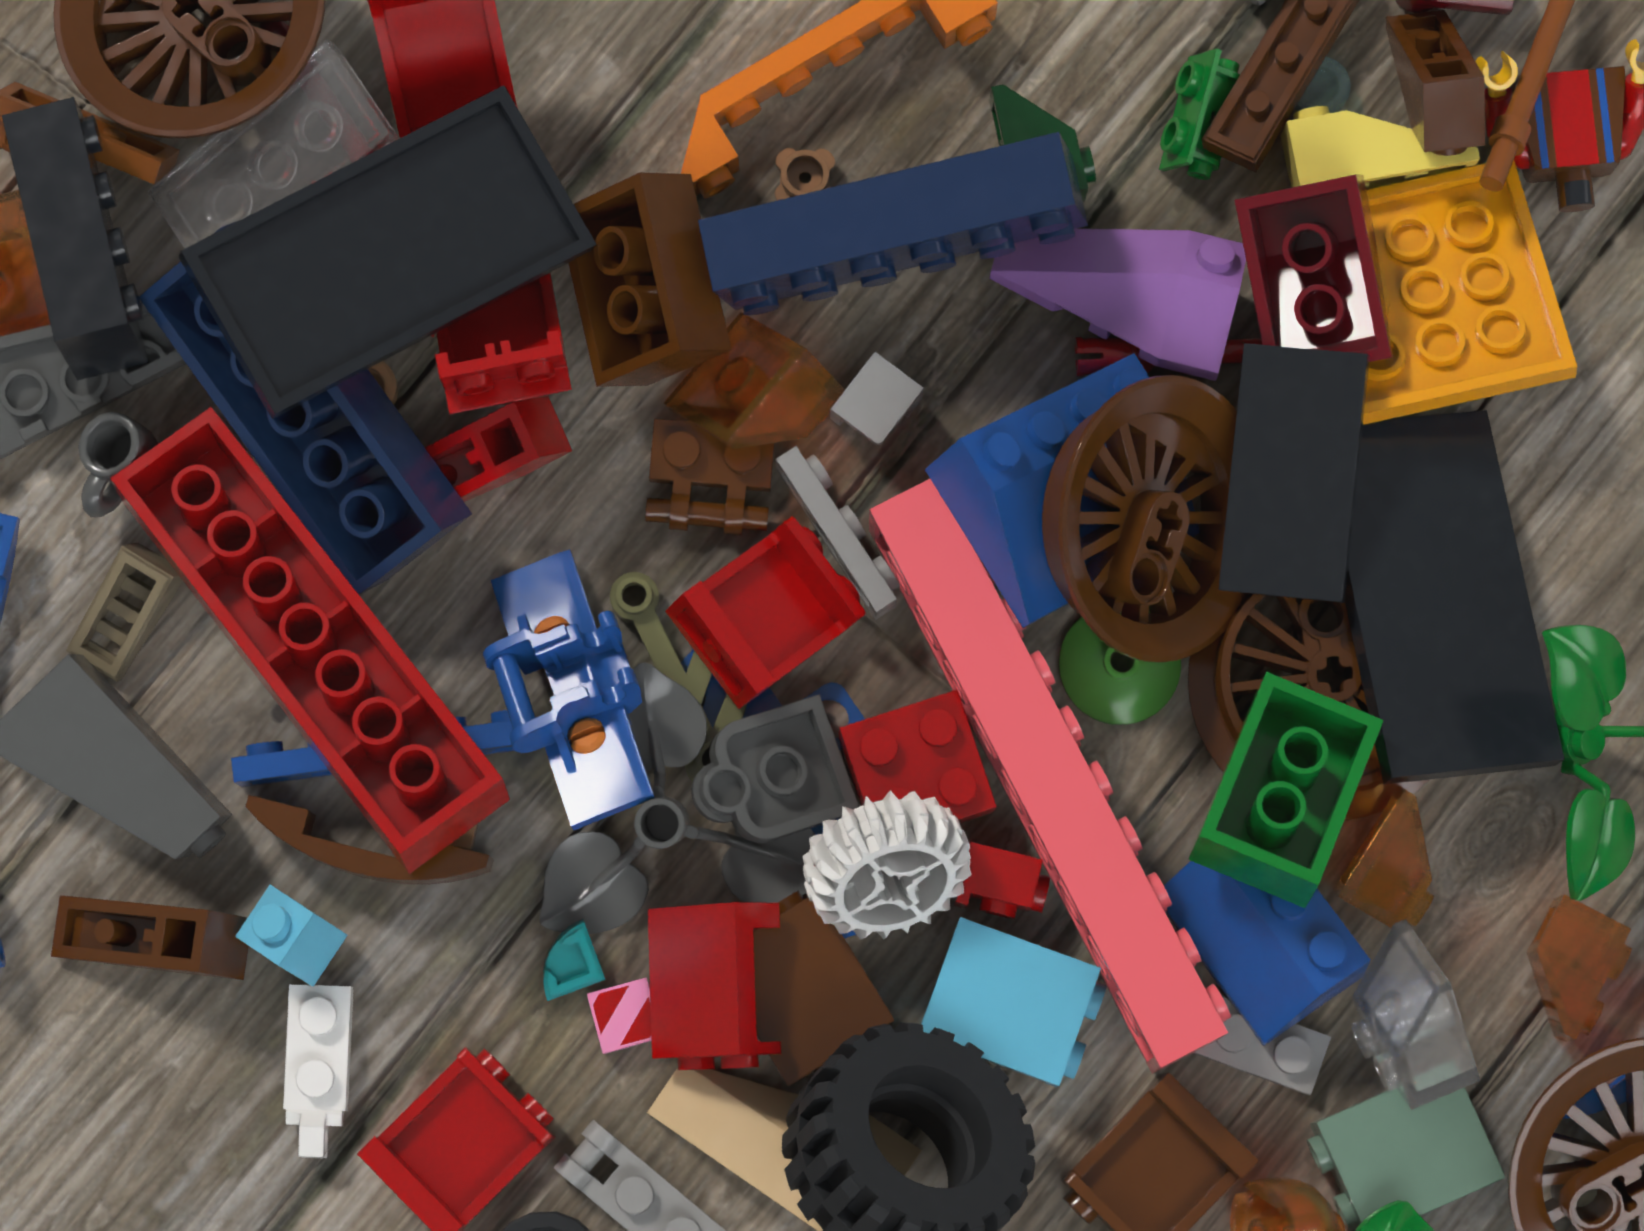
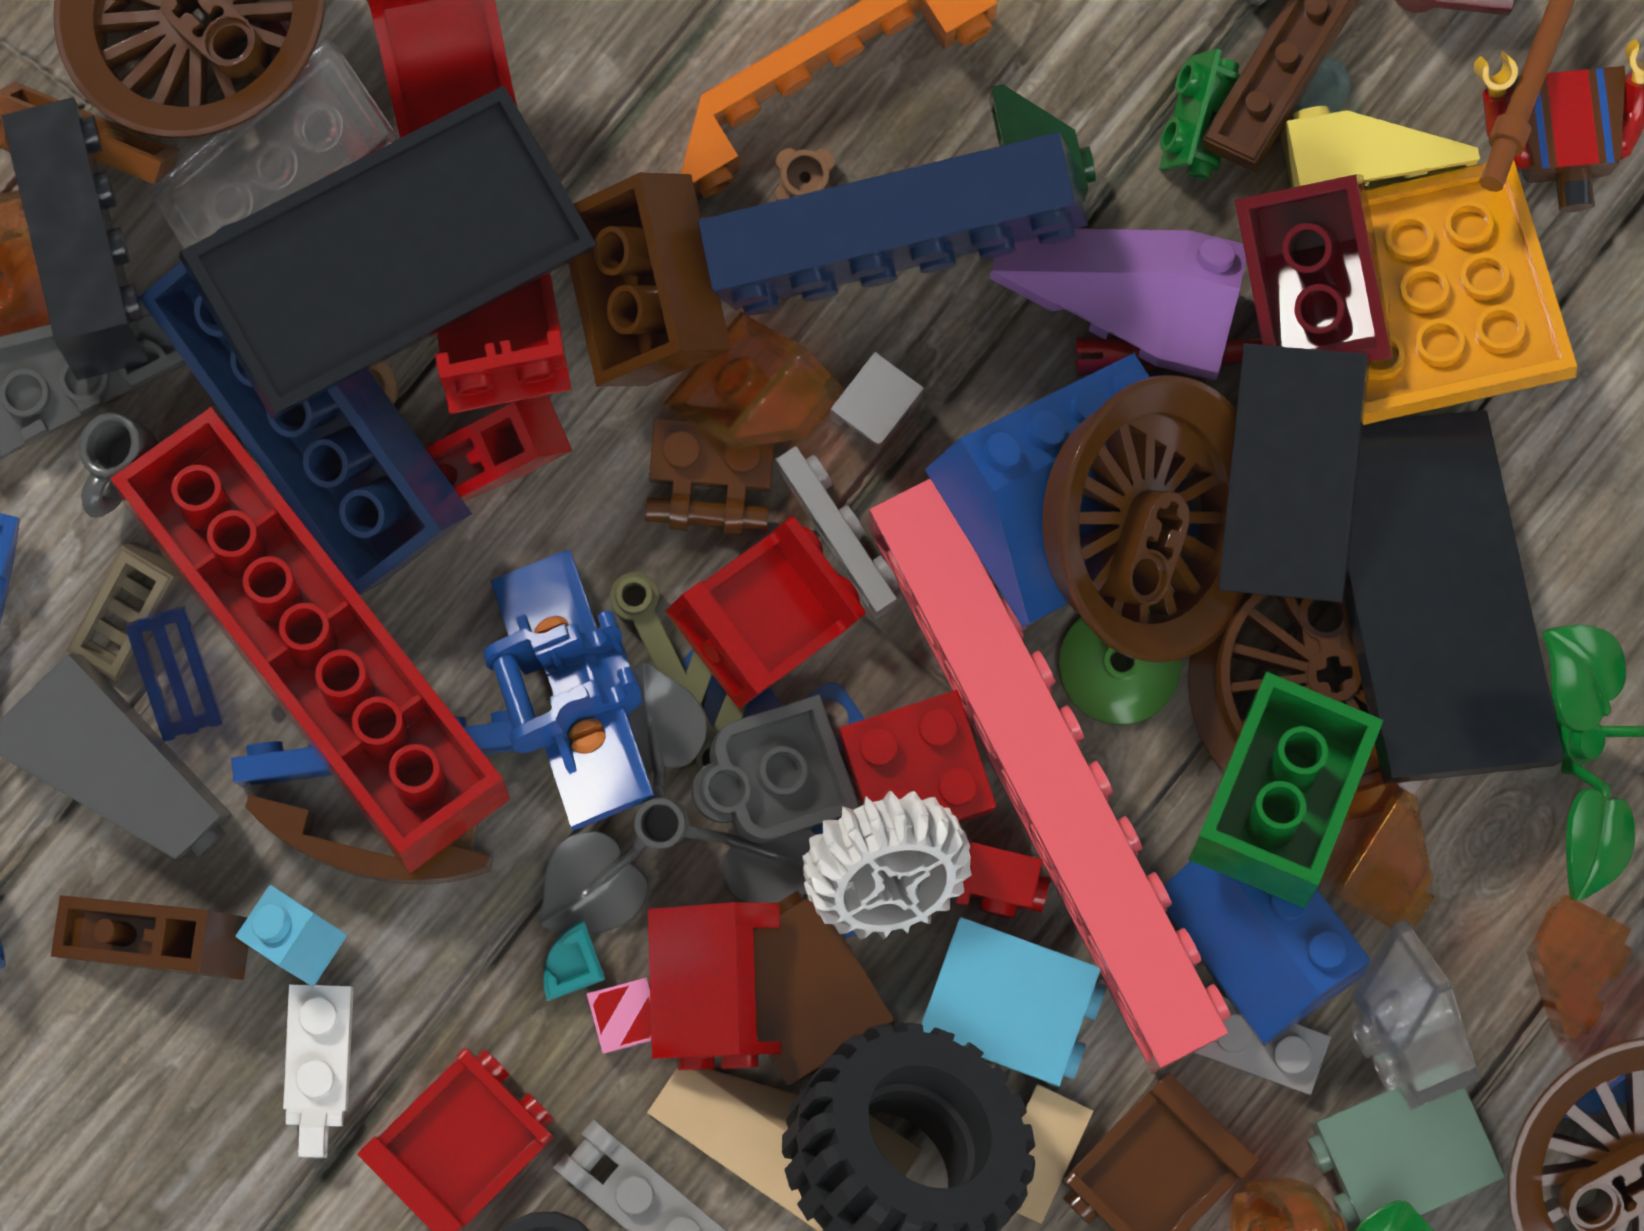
reddish brown slope [1385,10,1485,156] -> none
none -> clear blue tile [125,605,223,742]
none -> tan tile [1016,1084,1093,1224]

